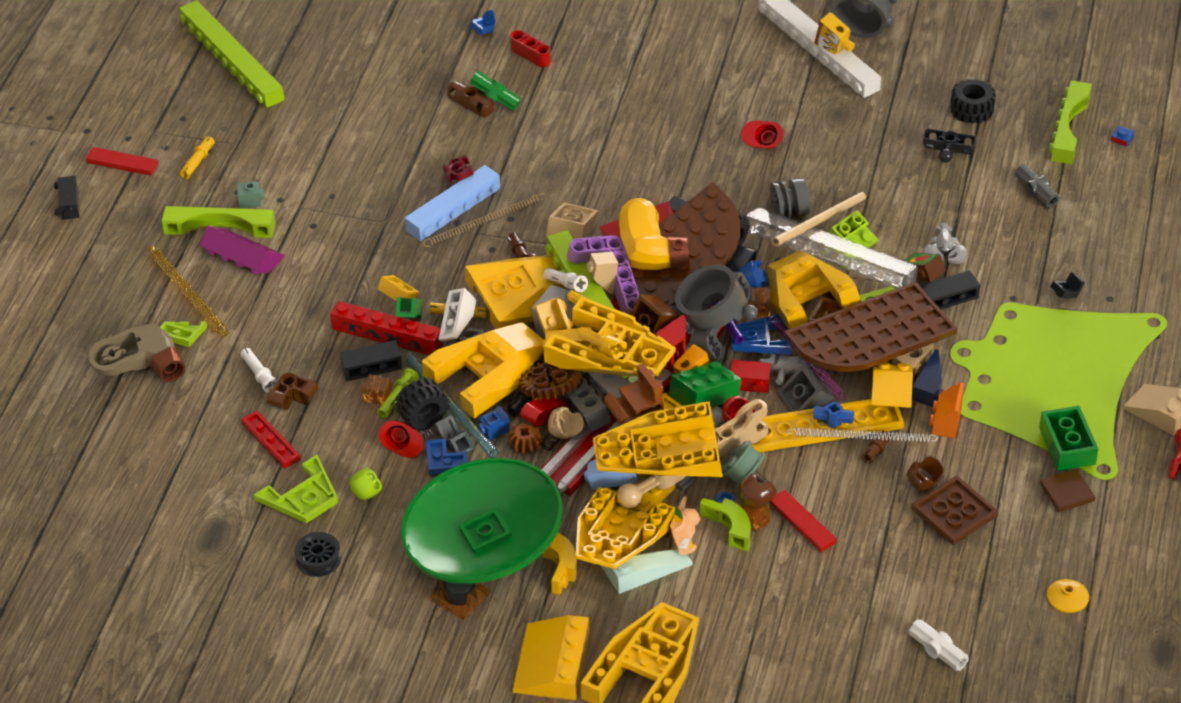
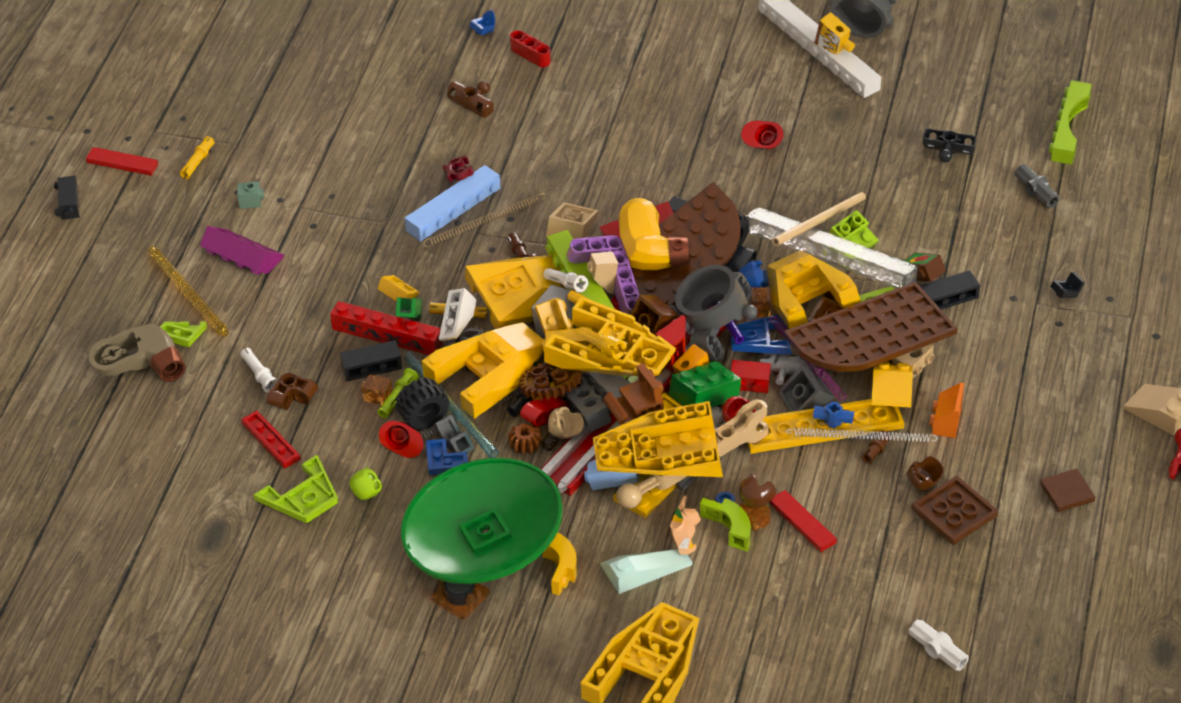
lime arch [162,206,275,238] -> none
lime brick [179,0,284,108] -> none
black wheel [295,532,341,577] -> none
green piece [470,70,522,111] -> none
blue window [477,405,509,441] -> none
yellow slope [512,615,590,700] -> none
yellow wedge [576,487,675,569] -> none
sand green wheel [721,441,769,488] -> none
dark grey wheel [770,177,810,220] -> none
dark blue slope [912,349,943,407] -> none
light grey animal [924,223,967,264] -> none
black tyre [950,79,996,124] -> none
lime piece [950,302,1167,480] -> none
green brick [1039,406,1099,471] -> none
yellow dish [1047,579,1089,613] -> none
blue plate [1110,126,1135,147] -> none

